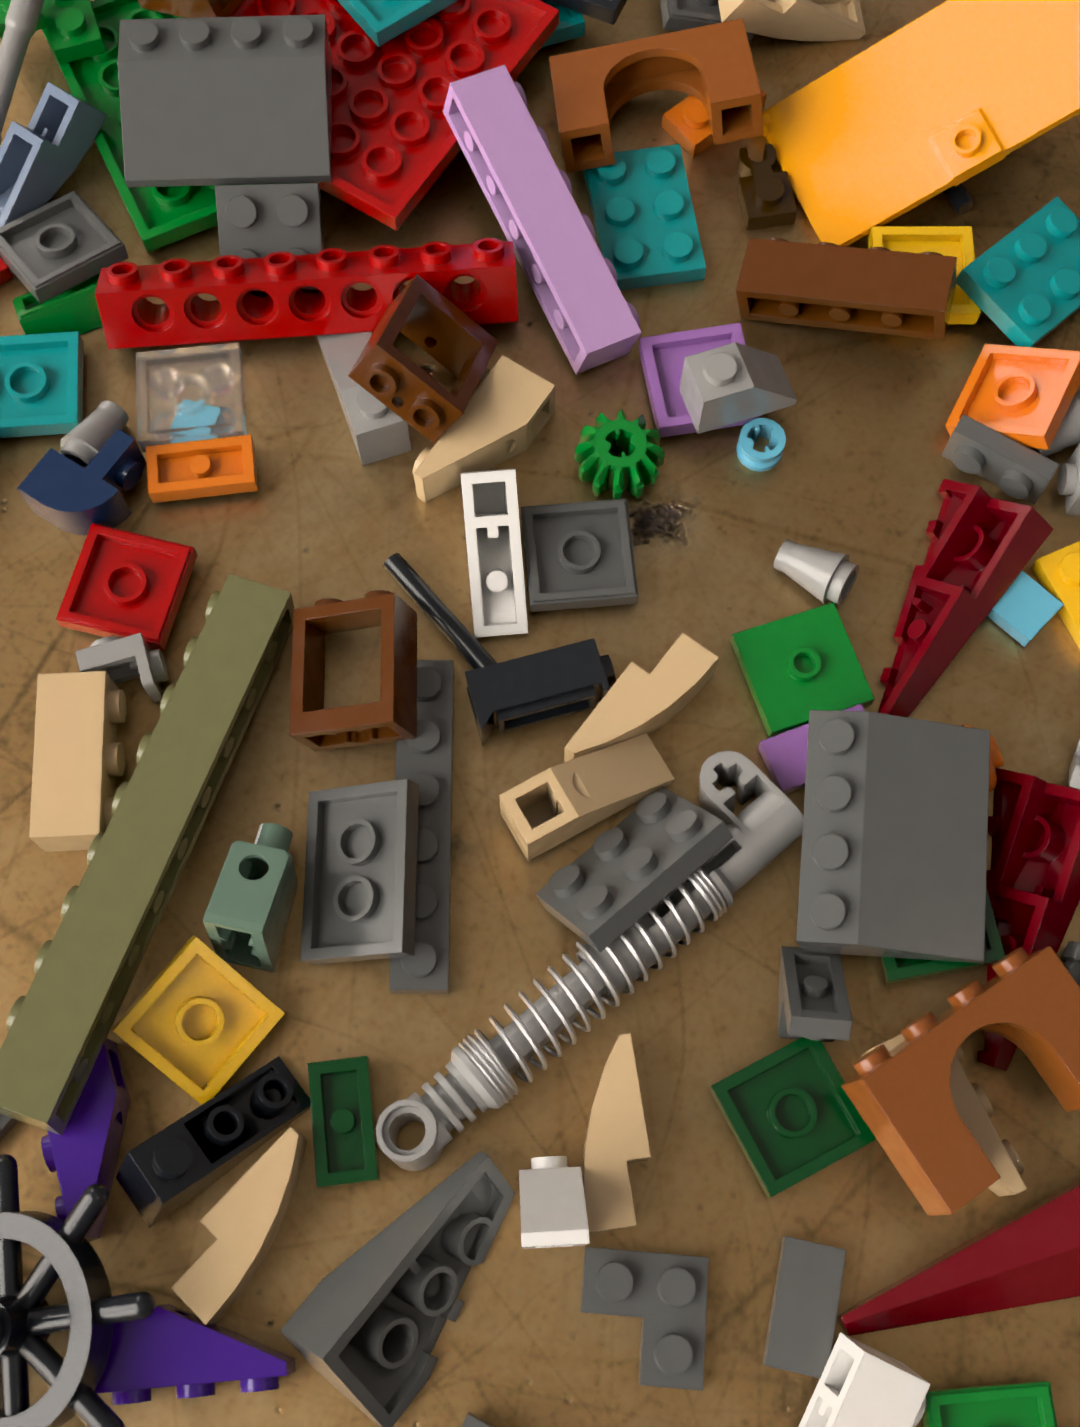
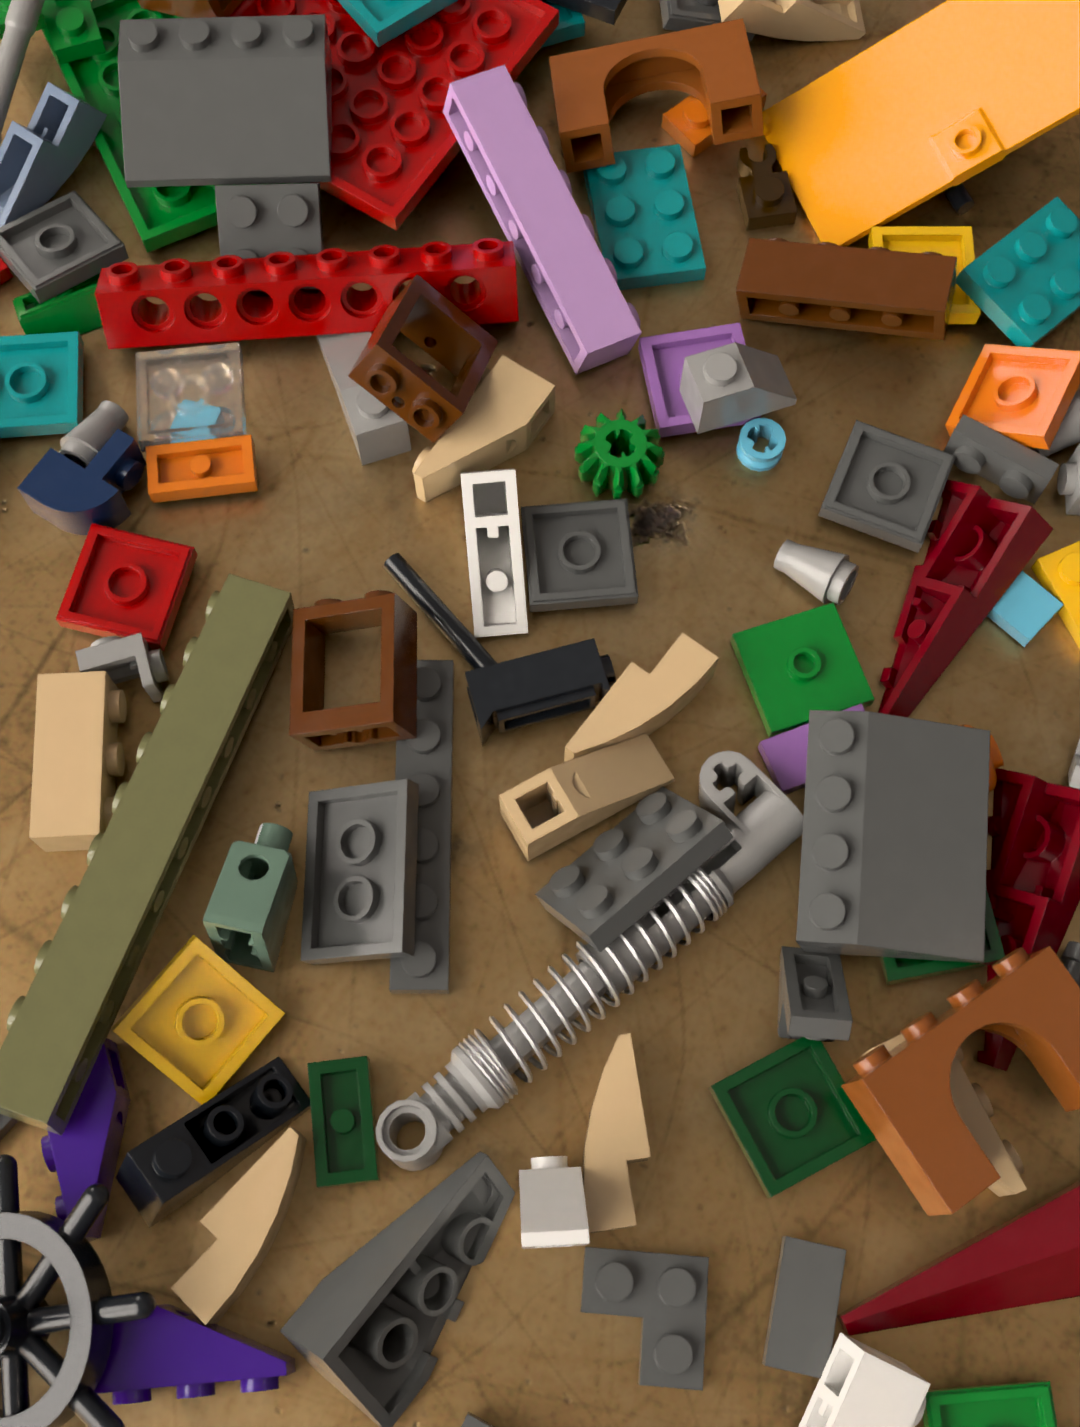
none -> dark grey plate [818,420,956,553]

